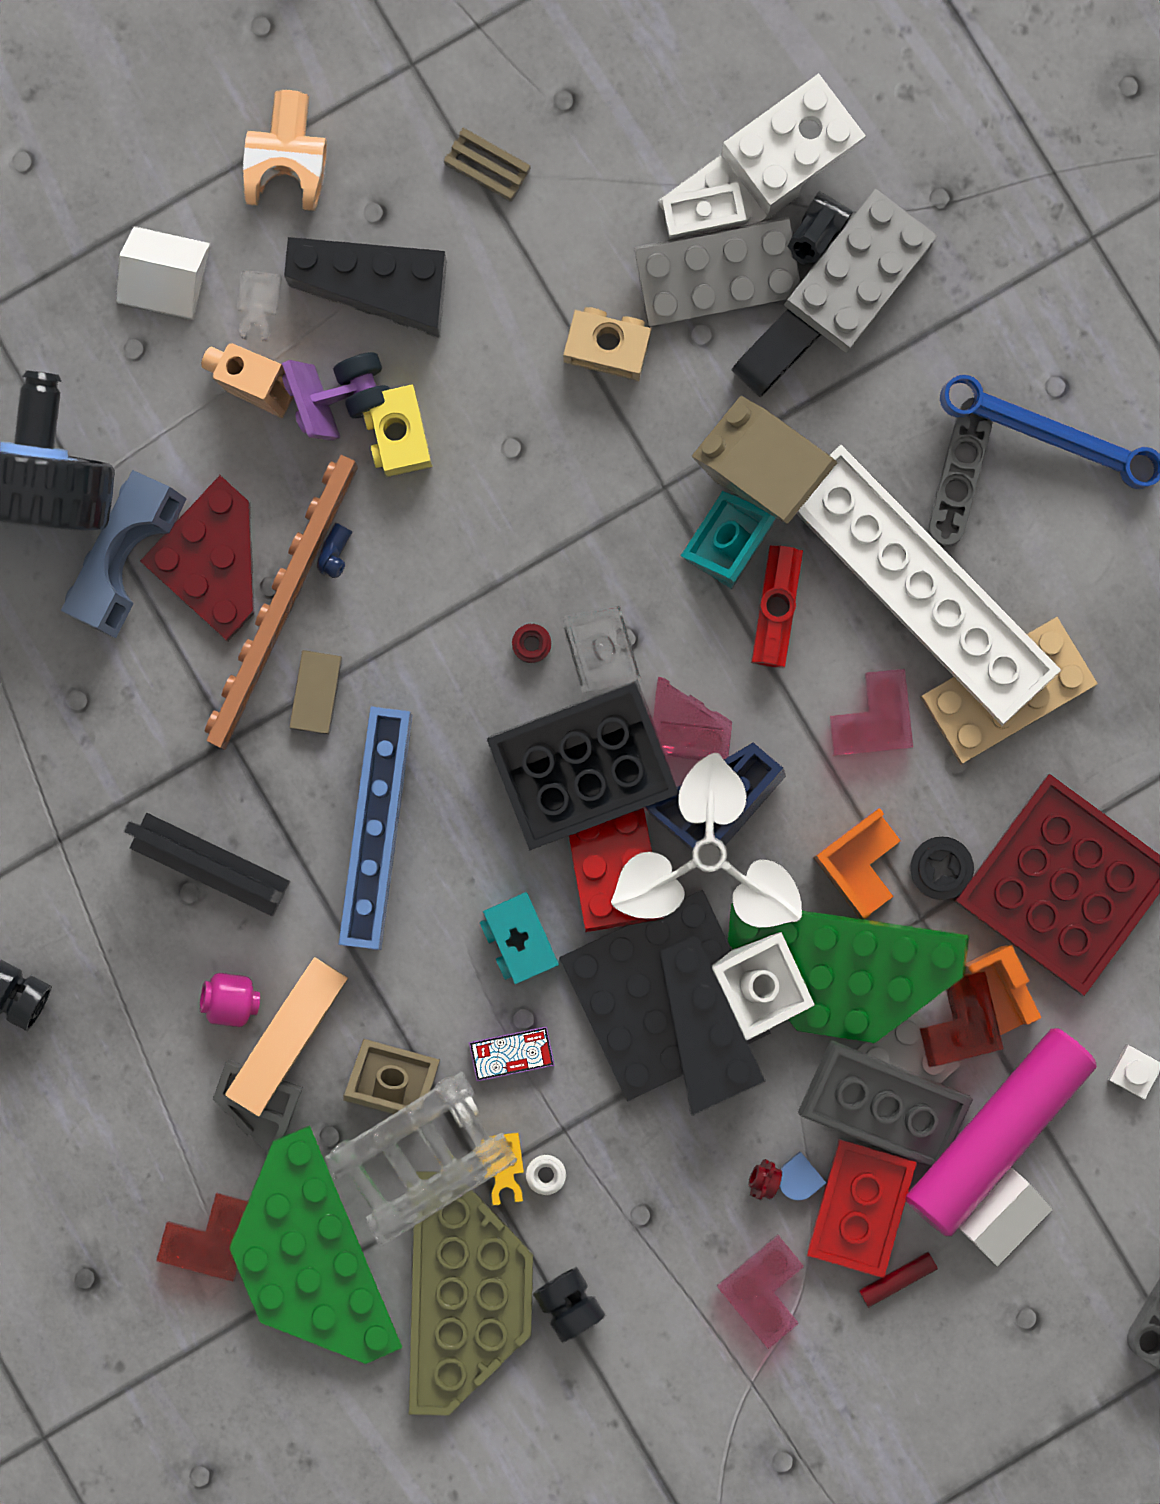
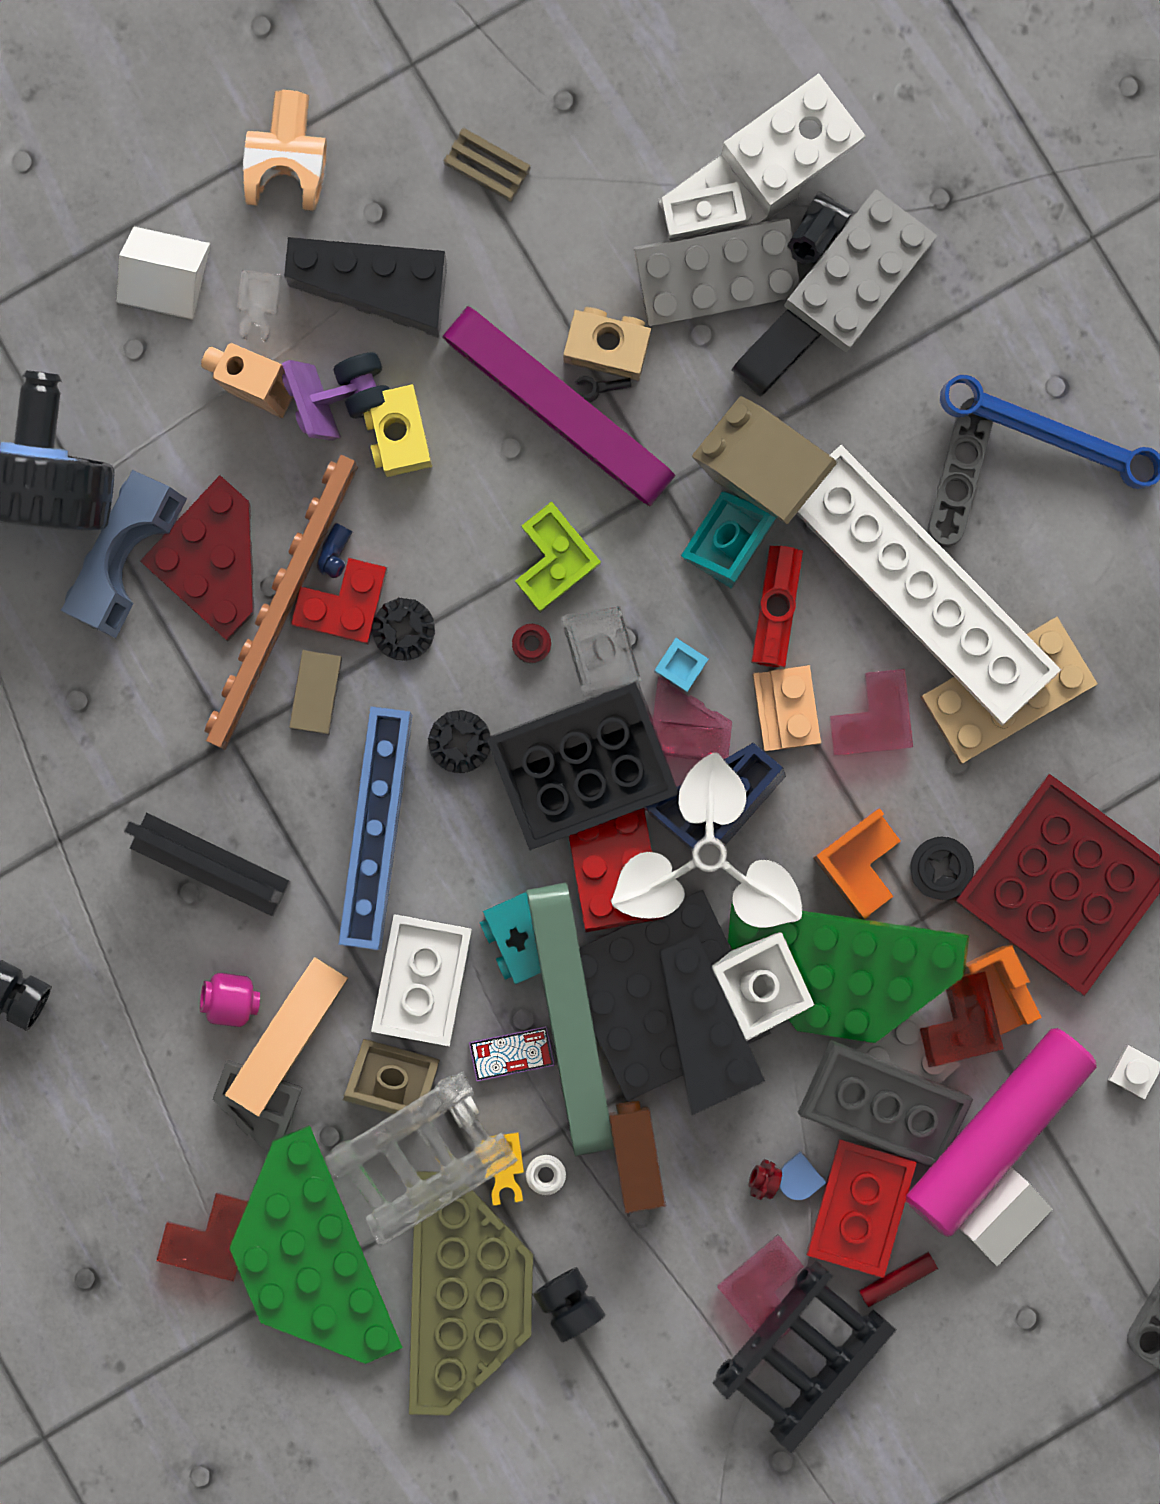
none -> red plate [291,558,387,644]
none -> white plate [371,914,472,1046]
none -> black gear [372,598,435,661]
none -> black gear [428,710,491,773]
none -> magenta beam [442,306,676,507]
none -> lime plate [515,501,601,613]
none -> sand green beam [527,883,614,1156]
none -> black hand [575,376,632,402]
none -> reddish brown brick [609,1100,666,1213]
none -> medium azure plate [654,638,709,693]
none -> black fence [712,1260,896,1453]
none -> light nougat plate [752,665,821,752]

